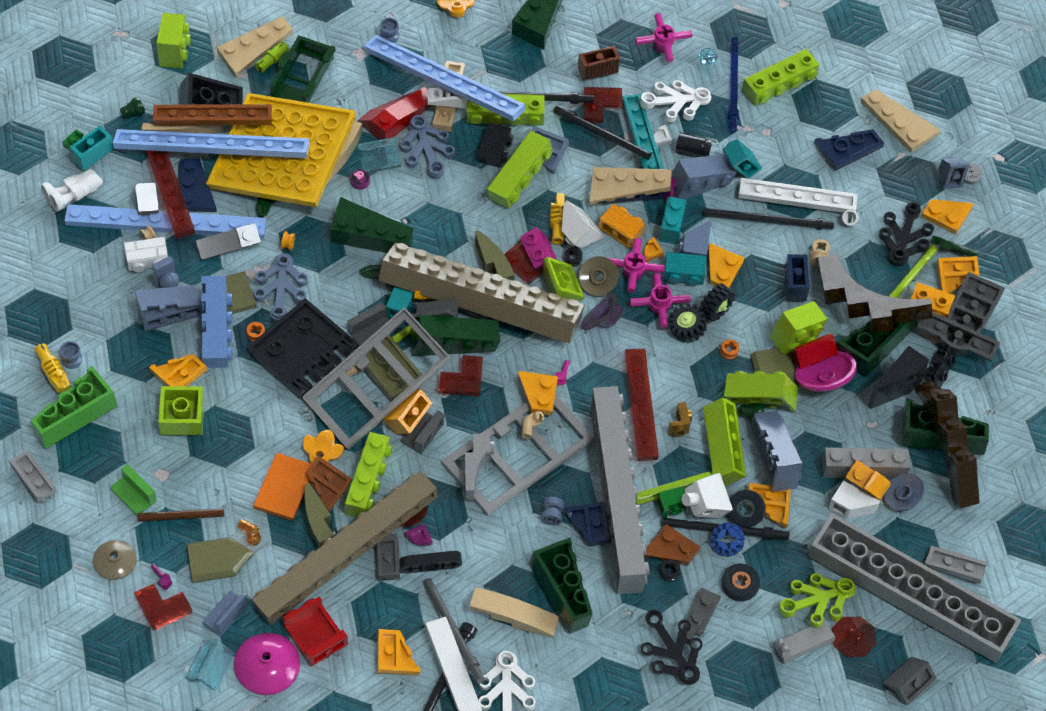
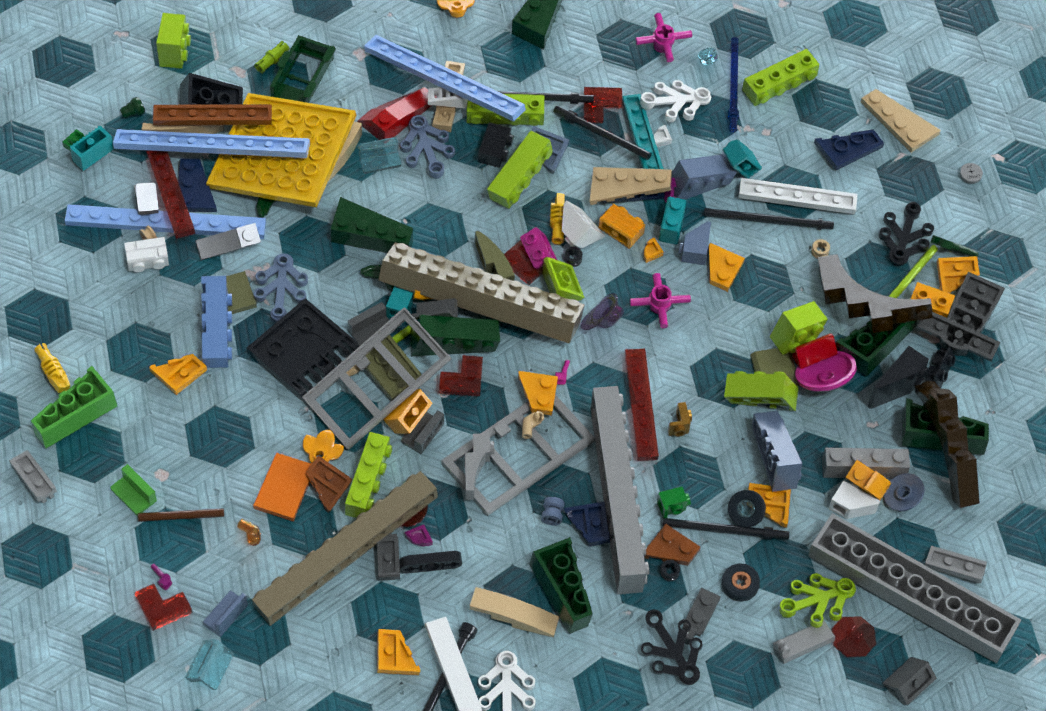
white piece [41,169,103,212] -> none
sand blue wheel [59,341,82,369] -> none
dark tan dish [93,540,137,580] -> none
sand blue wedge [135,285,204,332] -> none
sand blue tile [153,256,180,288] -> none
lime brick [158,386,205,435] -> none
olive tile [187,537,254,583] -> none
tan wing [217,16,293,78] -> none
dark pink dish [234,633,300,695] -> none
orange bush [247,322,265,342] -> none
light orange bush [281,231,295,251] -> none
red panel [283,597,348,667] -> none
olive slope [305,483,334,549] -> none
tile [350,170,370,190] -> none
sand blue wheel [380,17,399,43] -> none
dark grey bar [423,578,485,684] -> none
copper brick [578,46,620,81] -> none
dark tan dish [579,256,618,296] -> none
dark pink bar [608,238,665,293] -> none
lime axle [635,472,712,505] -> none
teal brick [664,252,707,286] -> none
black wheel [669,303,707,343] -> none
black piece [675,132,712,157] -> none
white torso [682,473,733,518] -> none
black wheel [699,283,736,322] -> none
lime brick [703,397,746,486] -> none
blue gear [711,522,745,557] -> none
orange bush [720,339,739,359] -> none
dark green piece [739,403,765,419] -> none
dark blue brick [784,254,810,301] -> none
tan bush [809,249,827,268] -> none
white hinge [842,210,858,226] -> none
light orange wing [921,199,974,235] -> none
sand blue slope [938,157,970,189] -> none

